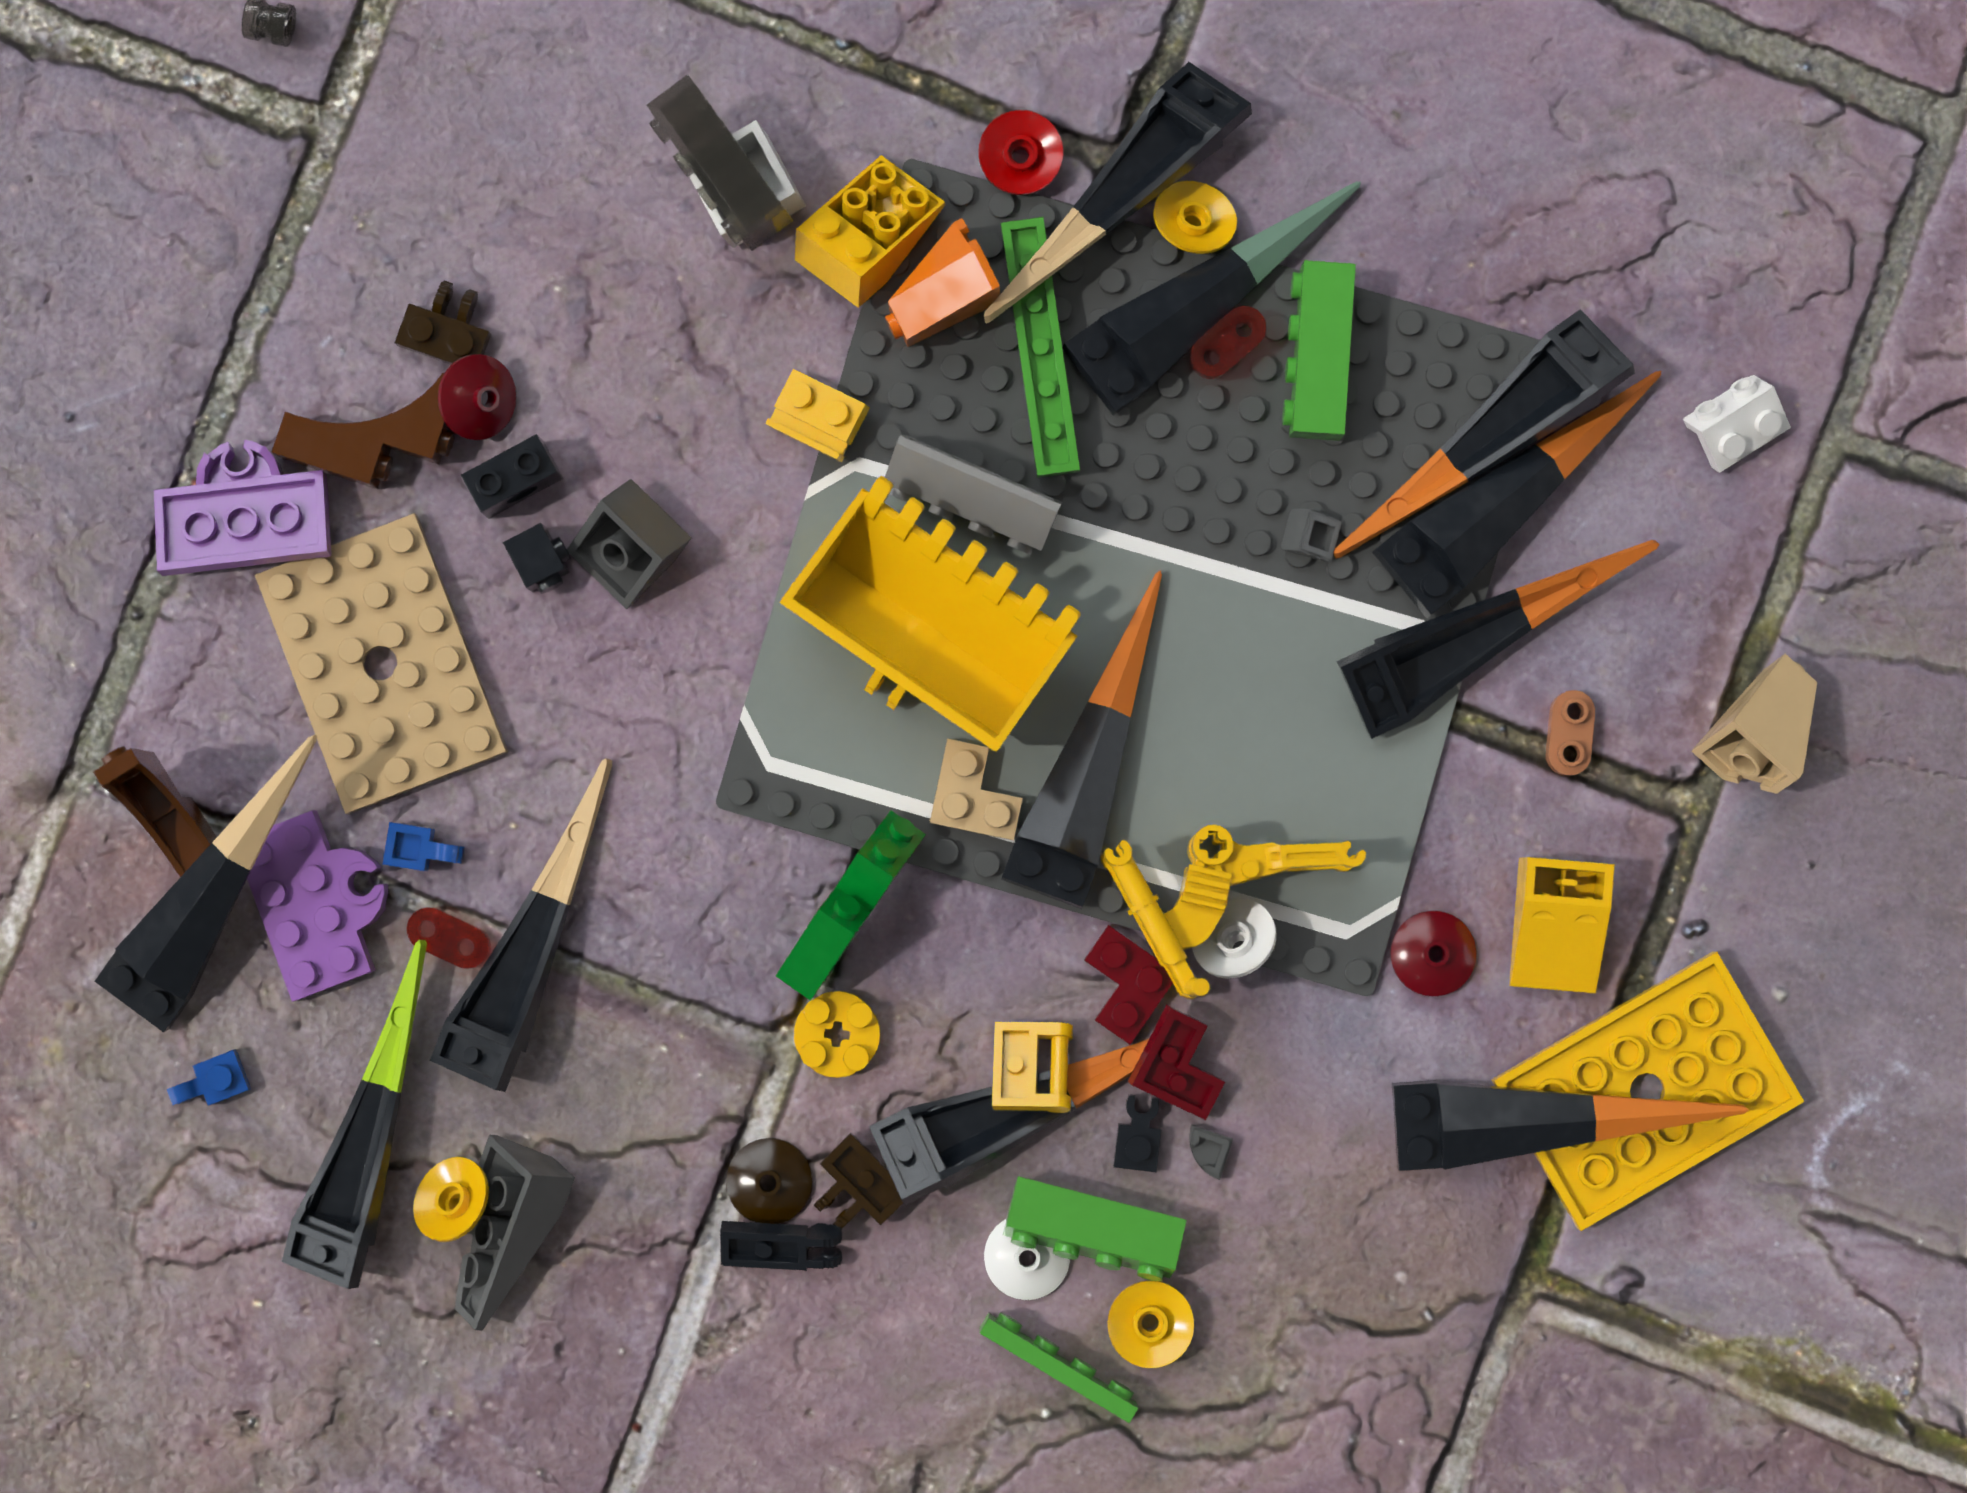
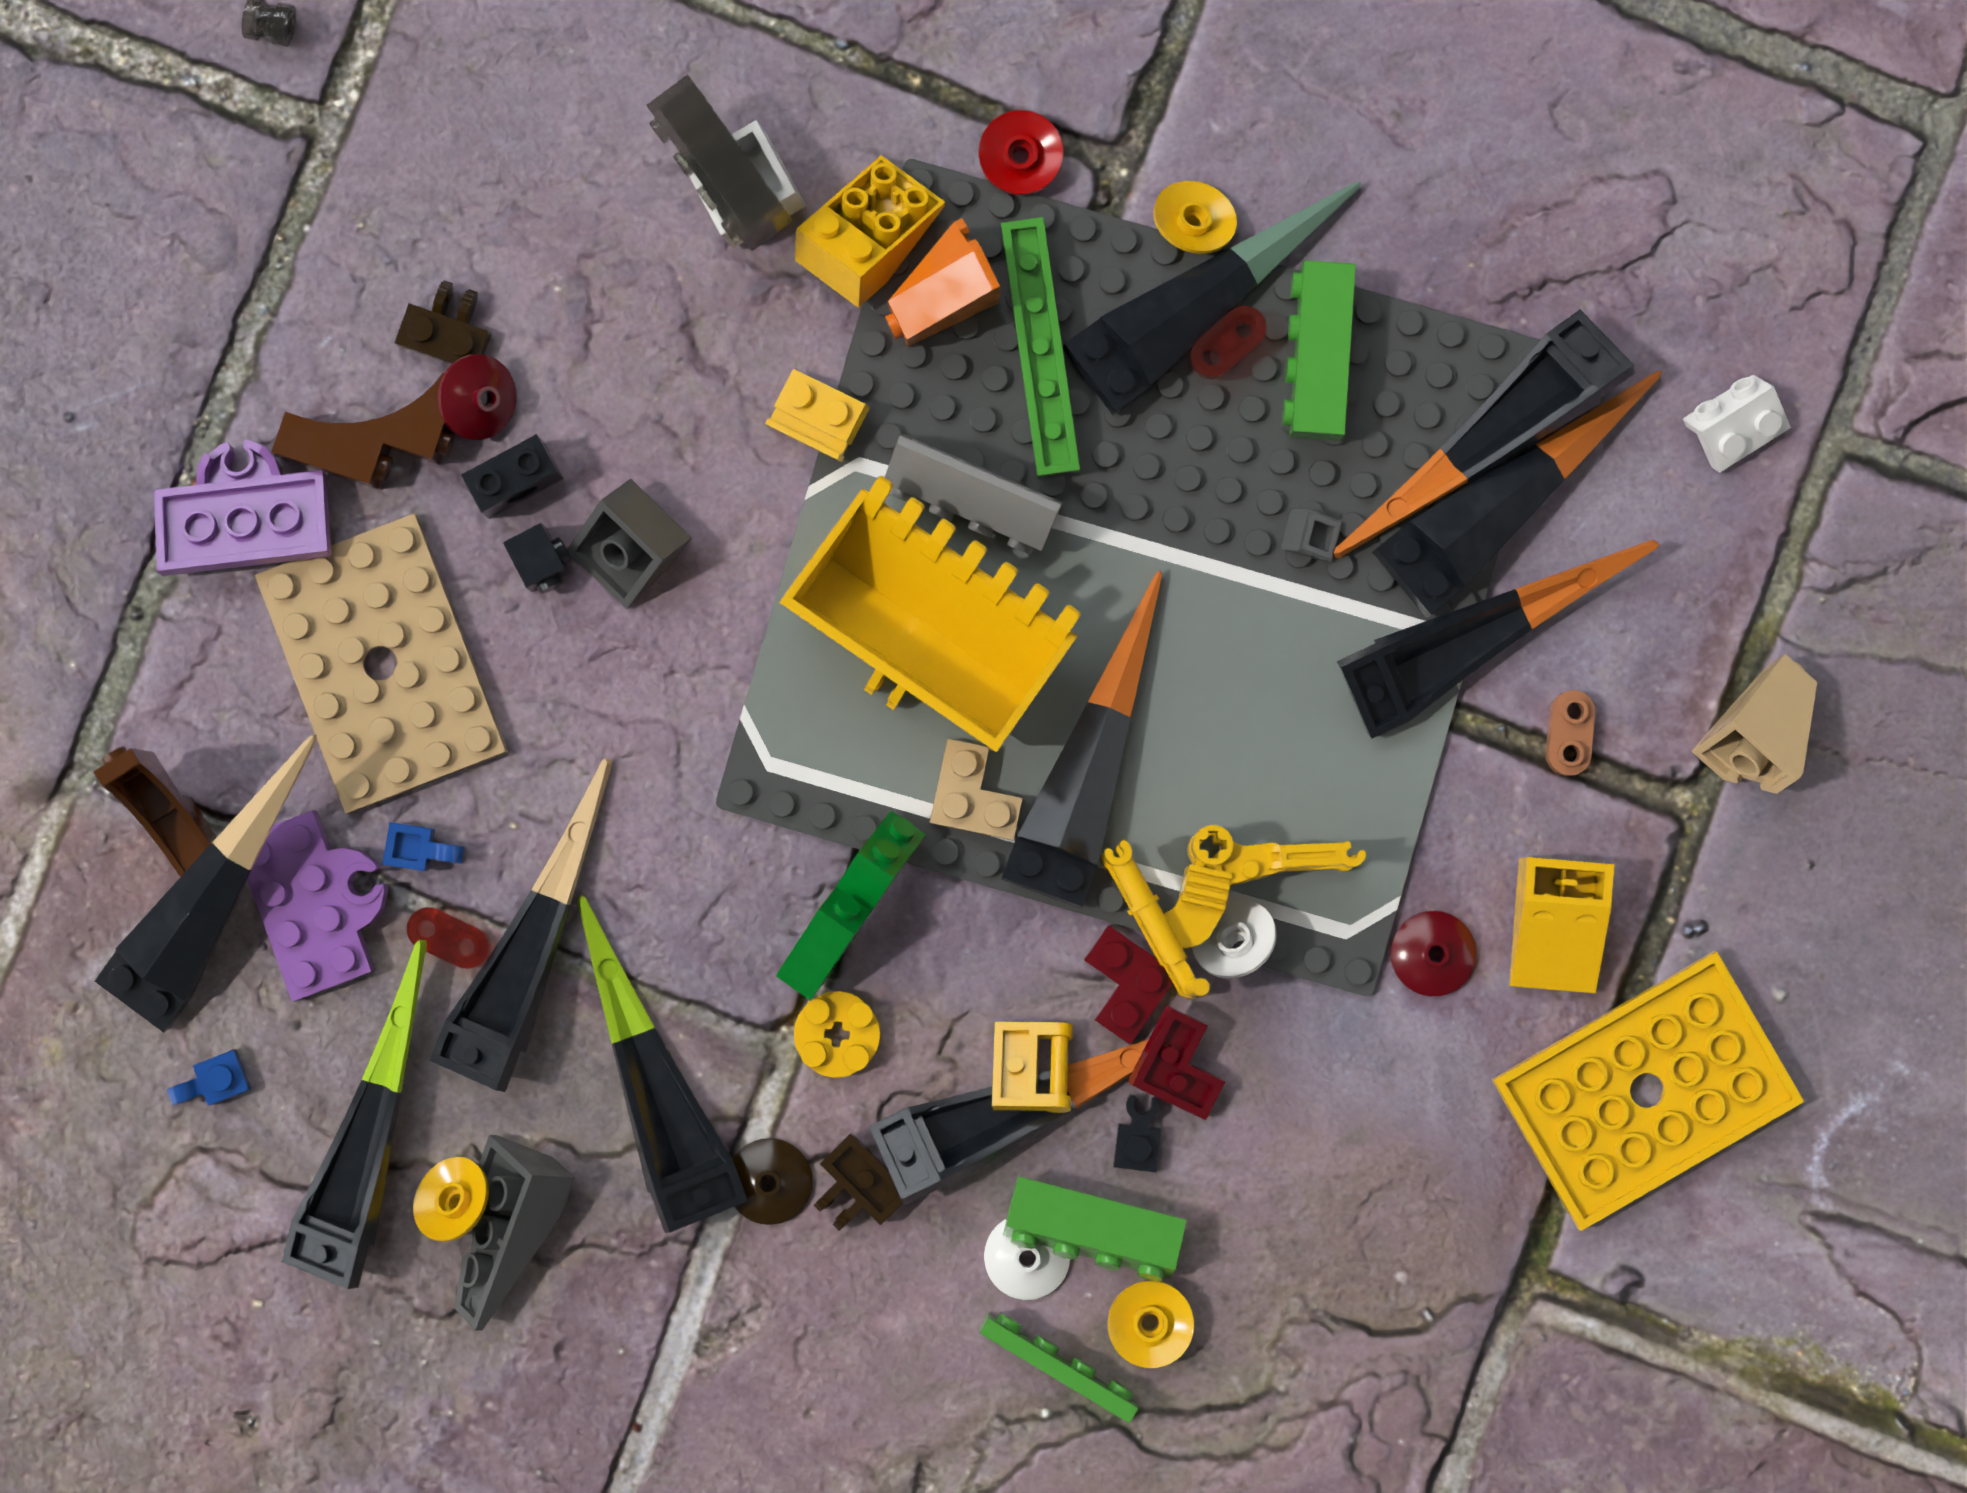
black hinge [720,1221,842,1271] -> none
black plate [984,62,1252,323] -> none
dark grey tile [1189,1124,1233,1180] -> none
black plate [1392,1080,1749,1171] -> none
none -> black plate [577,895,748,1233]

